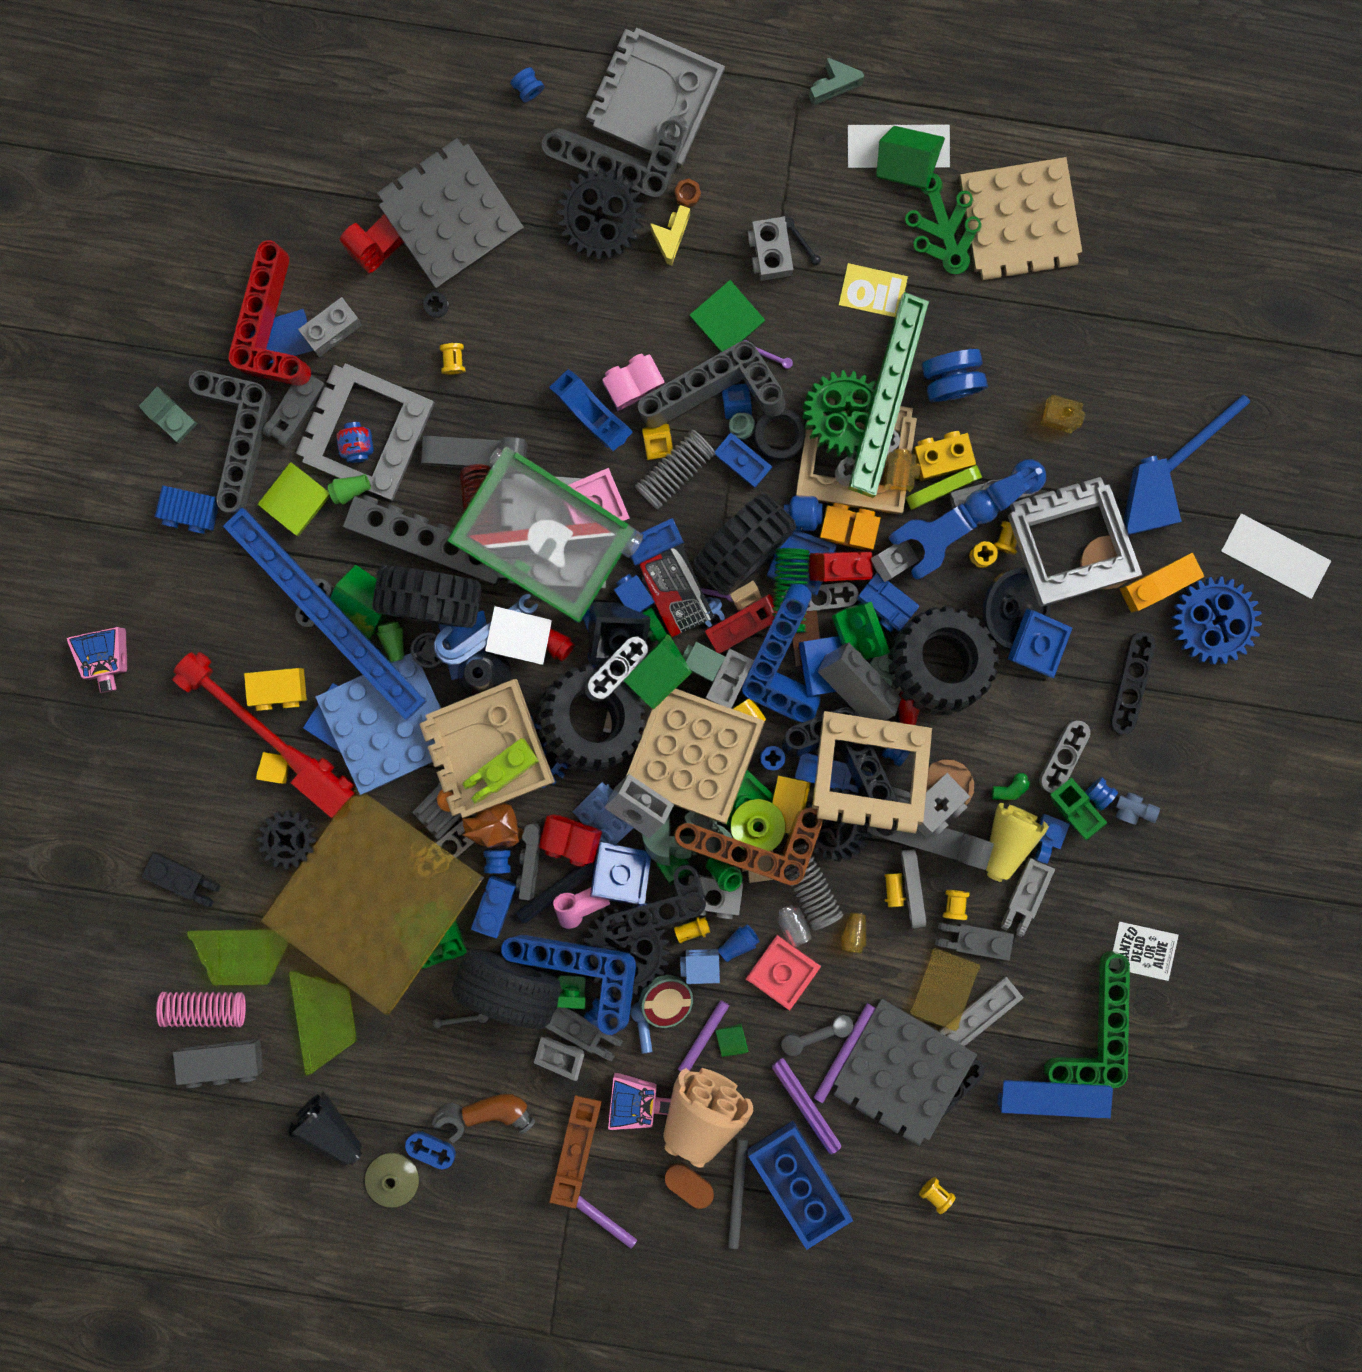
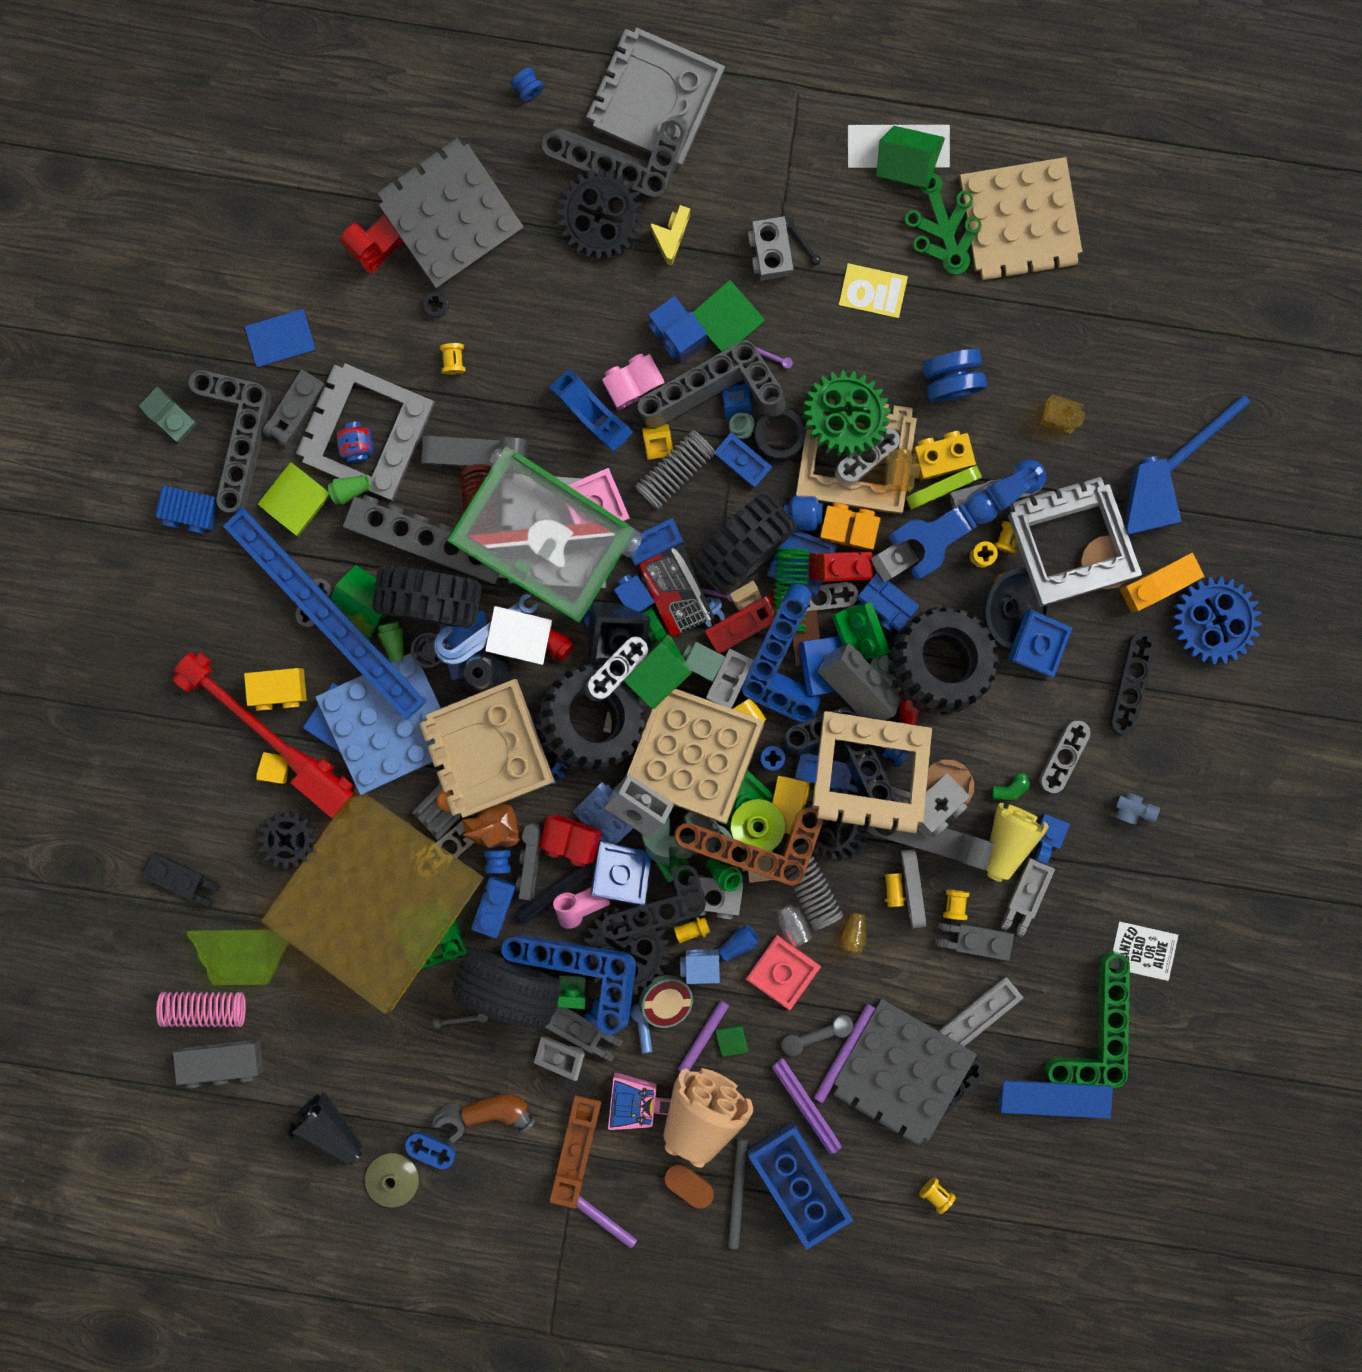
torso [67,627,127,693] -> none
red beam [229,240,311,386] -> none
clear neon green wing [289,971,357,1075] -> none
light grey brick [298,297,362,357] -> none
lime hinge [462,738,539,804] -> none
dark orange tile [674,178,701,207] -> none
sand green slope [809,58,864,106] -> none
tile [848,292,929,498] -> none
clear yellow piece [911,948,980,1031] -> none
green brick [1050,777,1107,841] -> none
blue wheel [1085,777,1118,811] -> none
white sticker [1221,514,1331,599] -> none
none -> blue brick [648,296,707,363]

